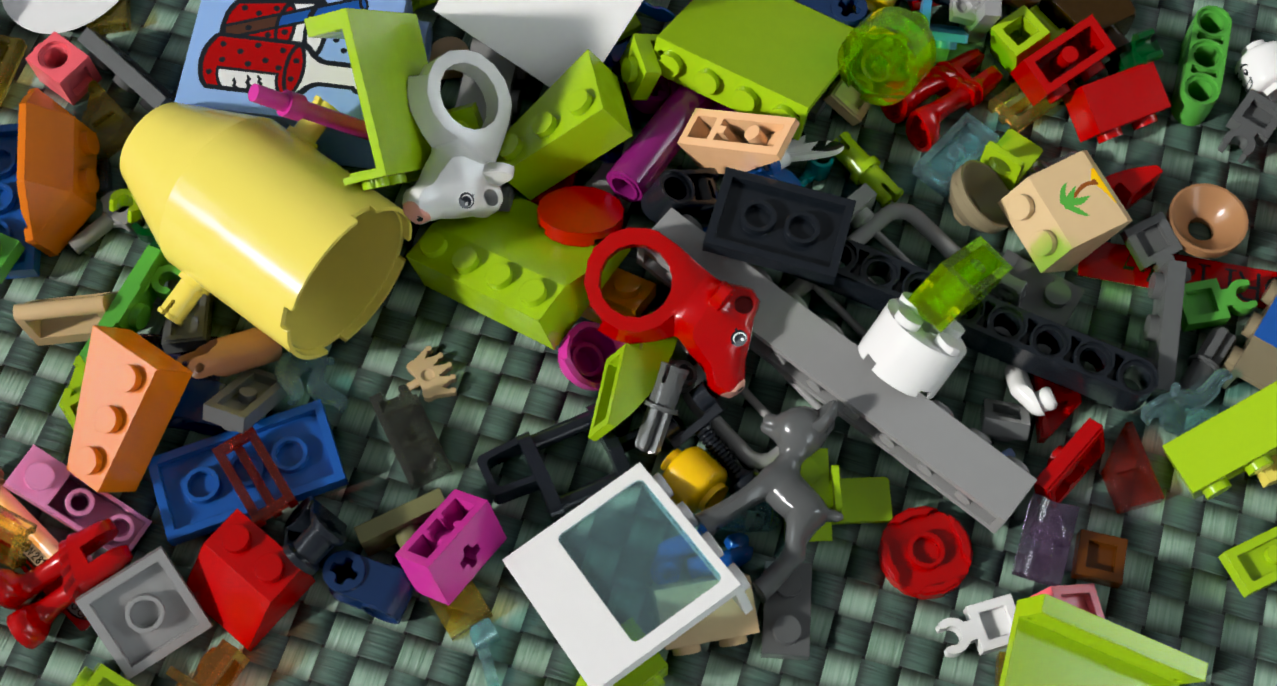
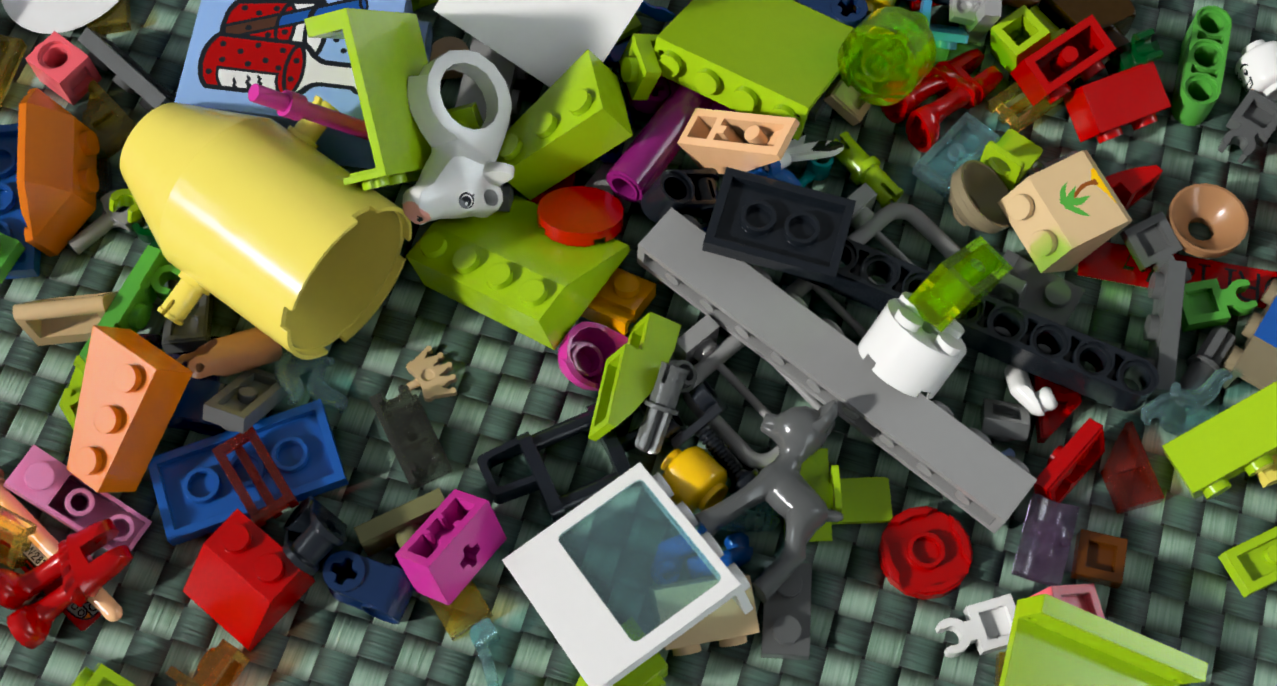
light grey hinge [75,546,213,680] -> none
red animal [584,227,760,399] -> none

